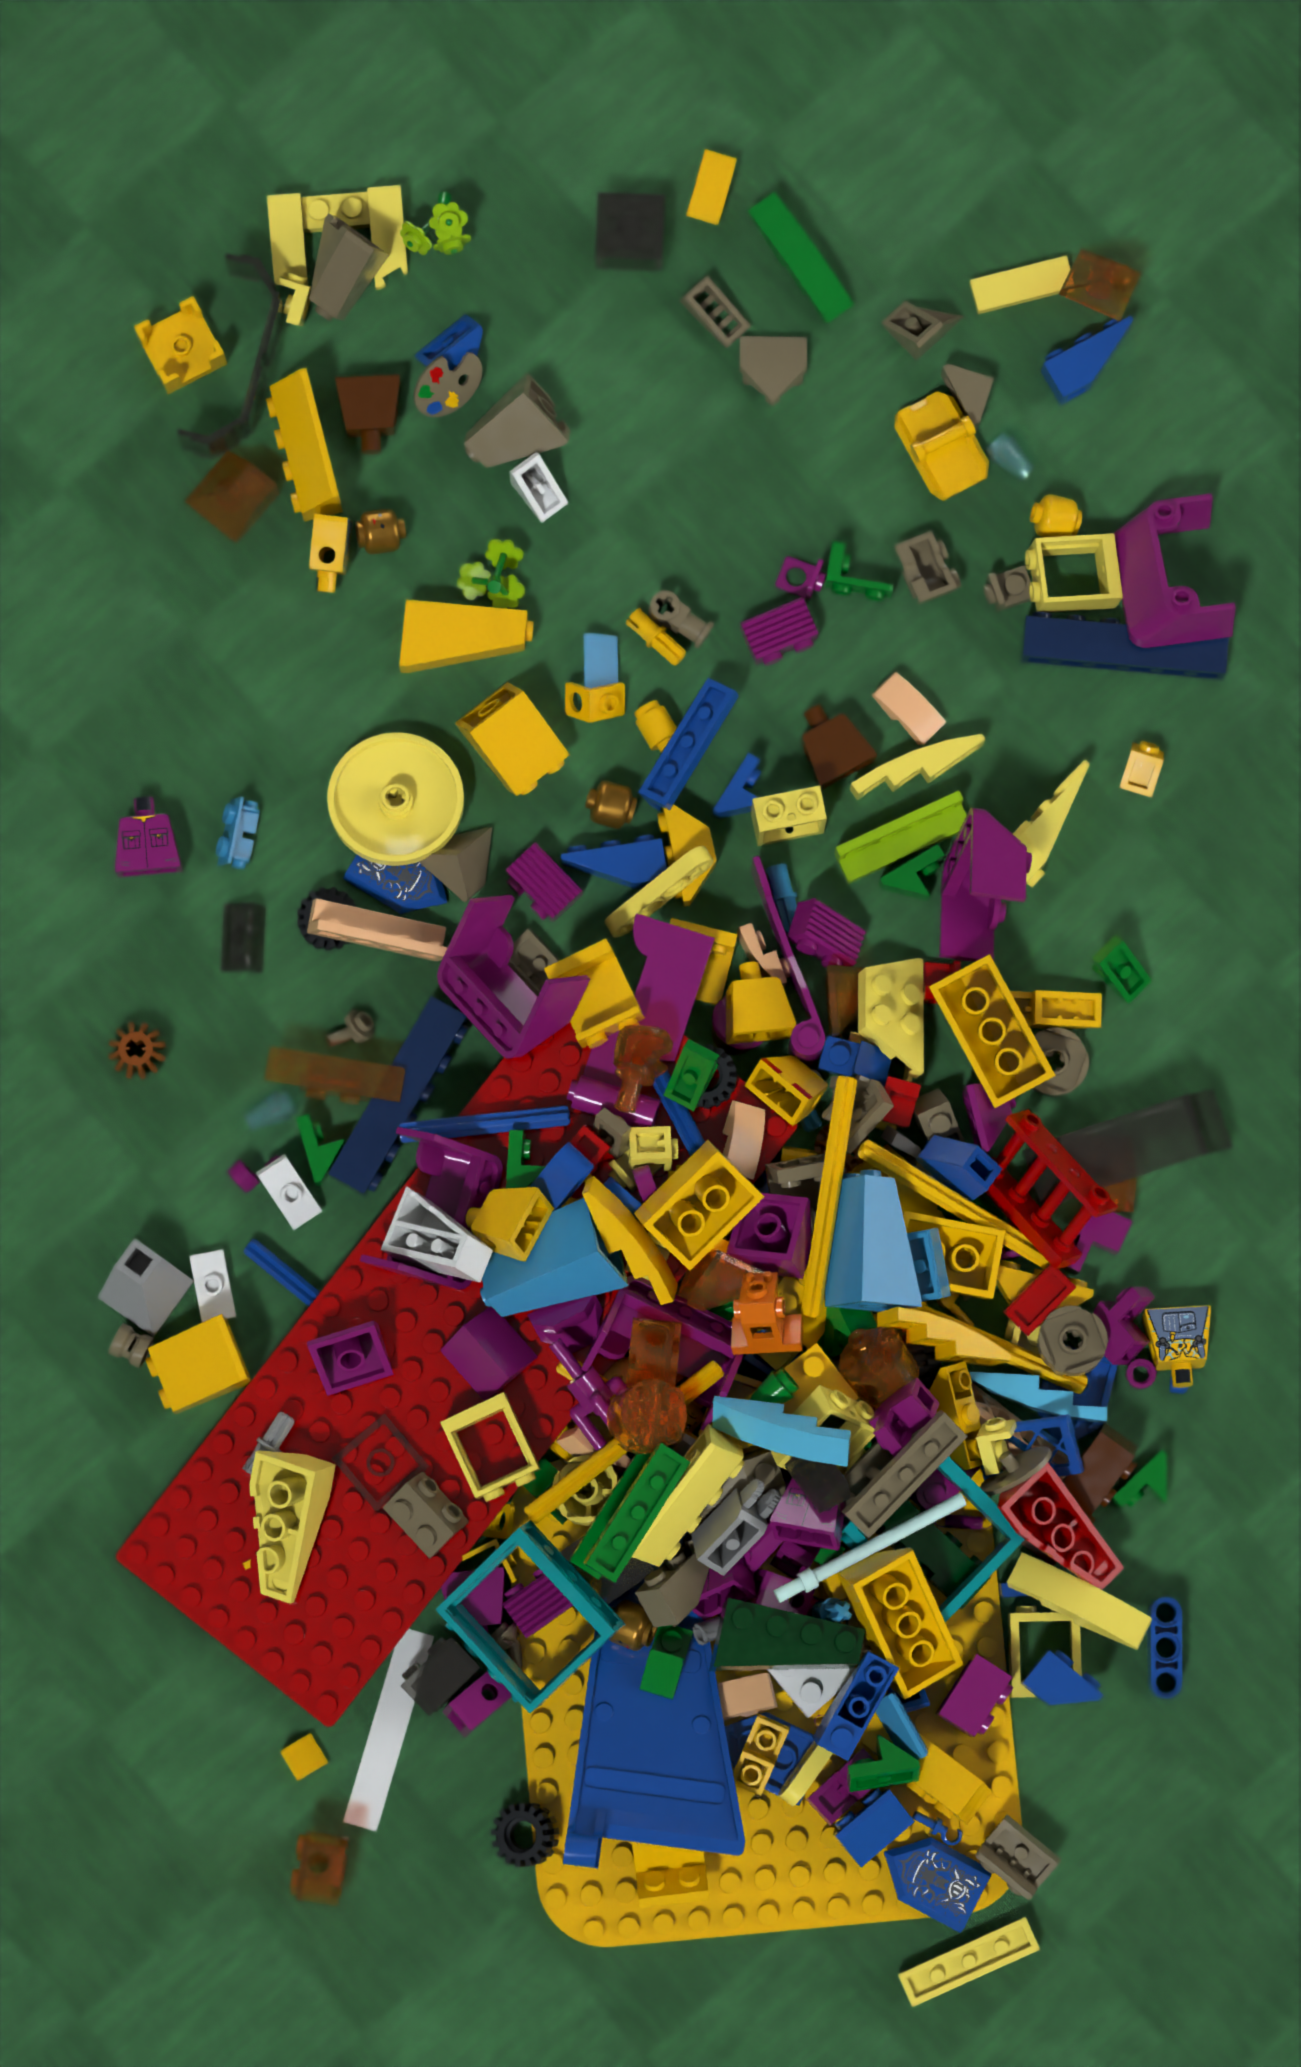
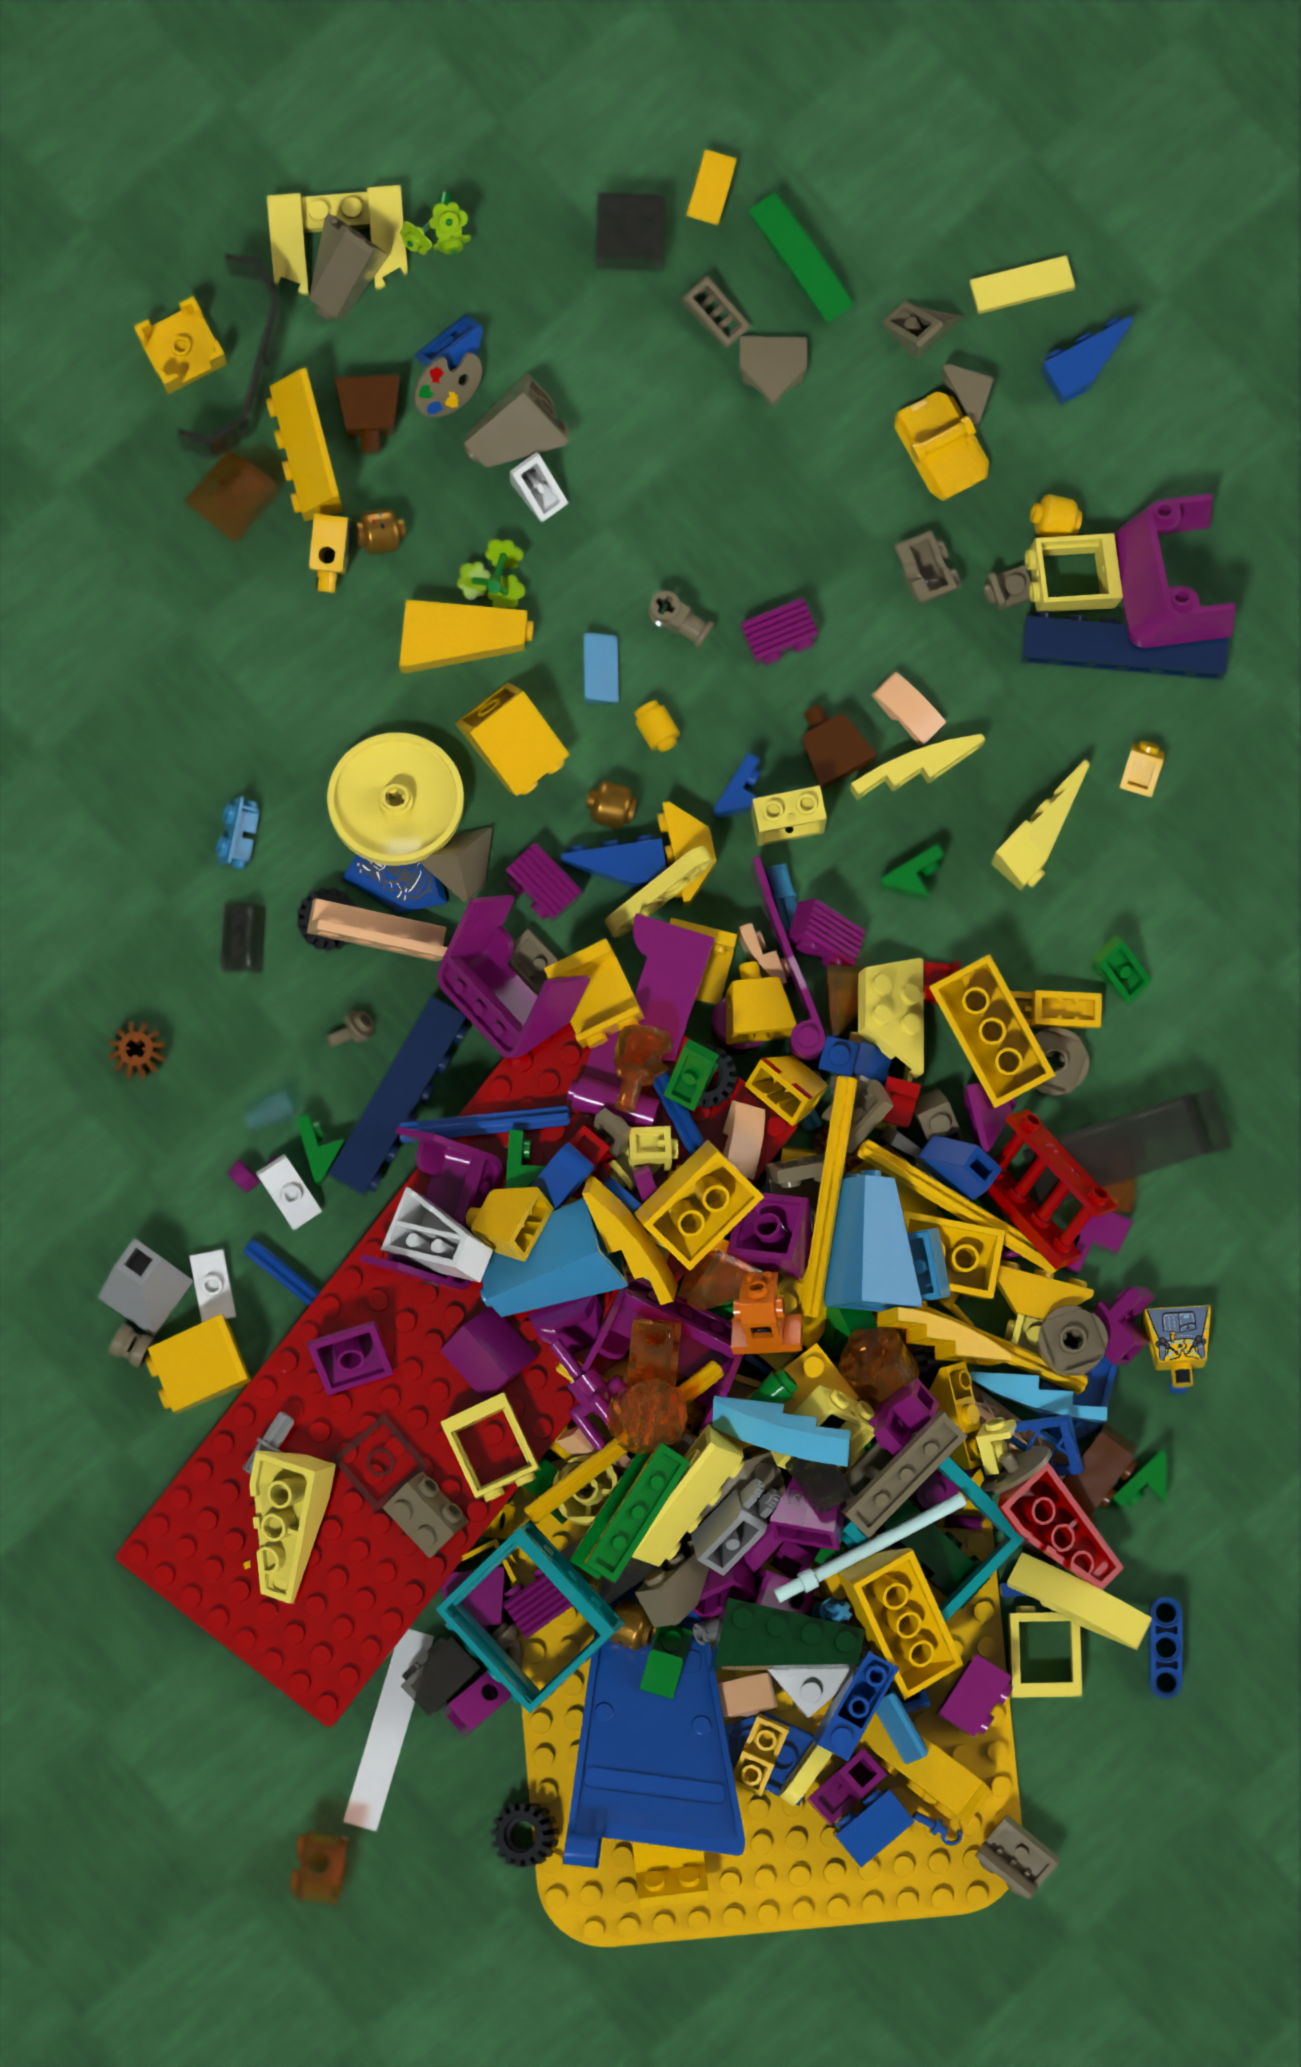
magenta torso [115,796,183,878] -> none
clear orange bracket [264,1047,405,1105] -> none
light yellow bracket [276,273,311,326] -> none
yellow slope [280,1733,329,1781] -> none
yellow bracket [565,682,625,723] -> none
yellow axle [625,608,686,666] -> none
blue fence [638,678,739,811] -> none
magenta bracket [775,556,827,601] -> none
green bracket [825,541,894,602] -> none
lime fence [834,790,967,884] -> none
green slope [847,1735,920,1792] -> none
blue tile [884,1837,992,1933] -> none
light yellow plate [897,1917,1040,2007] -> none
magenta windscreen [939,808,1032,962] -> none
clear light blue cone [985,431,1035,481] -> none
red tile [1002,1263,1076,1336] -> none
blue slope [1020,1649,1104,1706] -> none
clear orange slope [1059,249,1142,321] -> none
magenta axle [1125,1358,1157,1390] -> none

